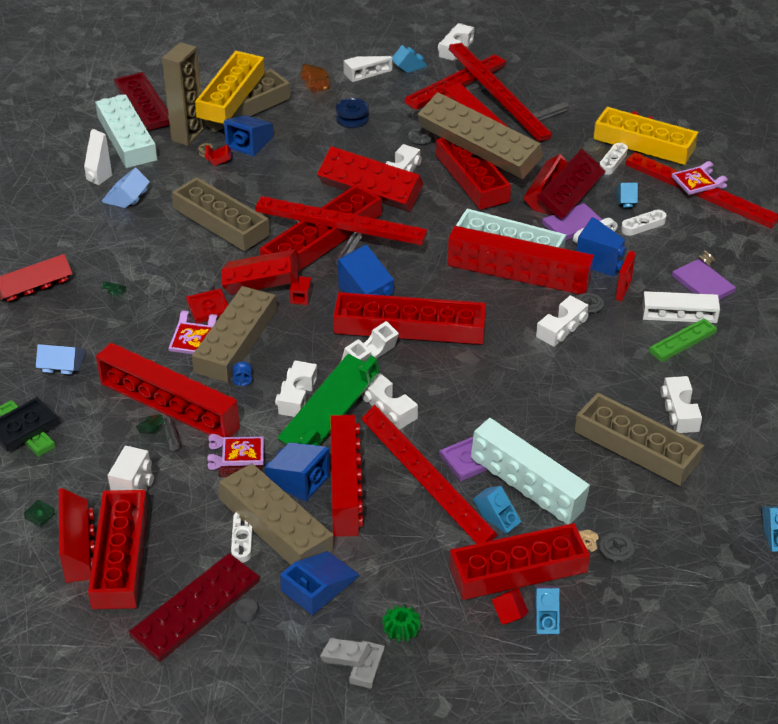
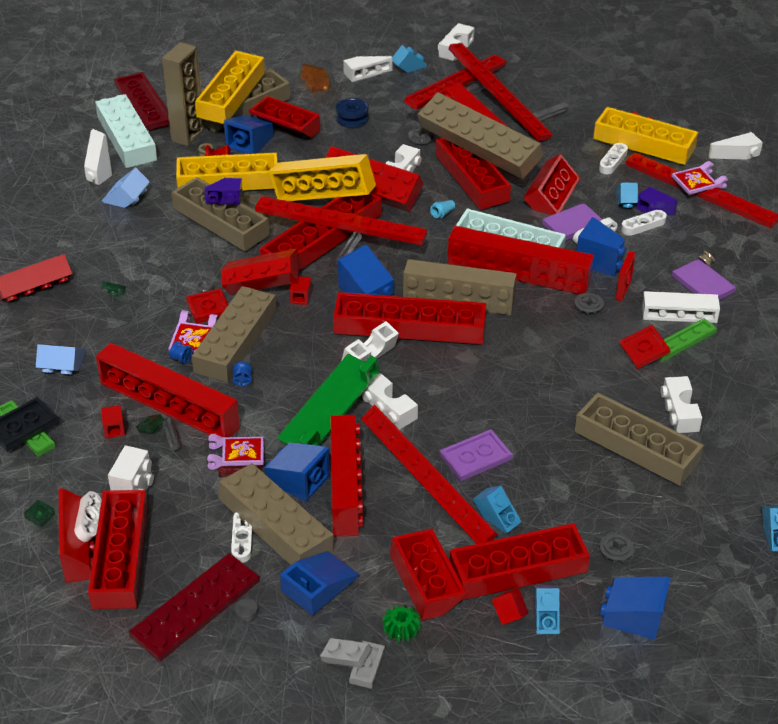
white arch [275,361,317,417] -> none
light aqua brick [471,418,590,524] -> none
white arch [536,295,588,347] -> none
dark red plate [537,149,605,220] -> none
tan plate [579,530,599,551] -> none
none -> white beam [74,491,102,542]
none -> red brick [101,405,125,439]
none -> blue wheel [169,341,193,364]
none -> yellow brick [176,153,277,190]
none -> dark purple slope [204,178,243,205]
none -> red slope [249,96,320,138]
none -> yellow brick [269,154,376,201]
none -> red slope [389,529,467,621]
none -> dark tan brick [403,259,516,315]
none -> medium azure cone [430,200,455,219]
none -> blue slope [600,577,671,640]
none -> red tile [619,325,671,369]
none -> dark purple slope [636,186,678,215]
none -> white slope [708,132,763,159]

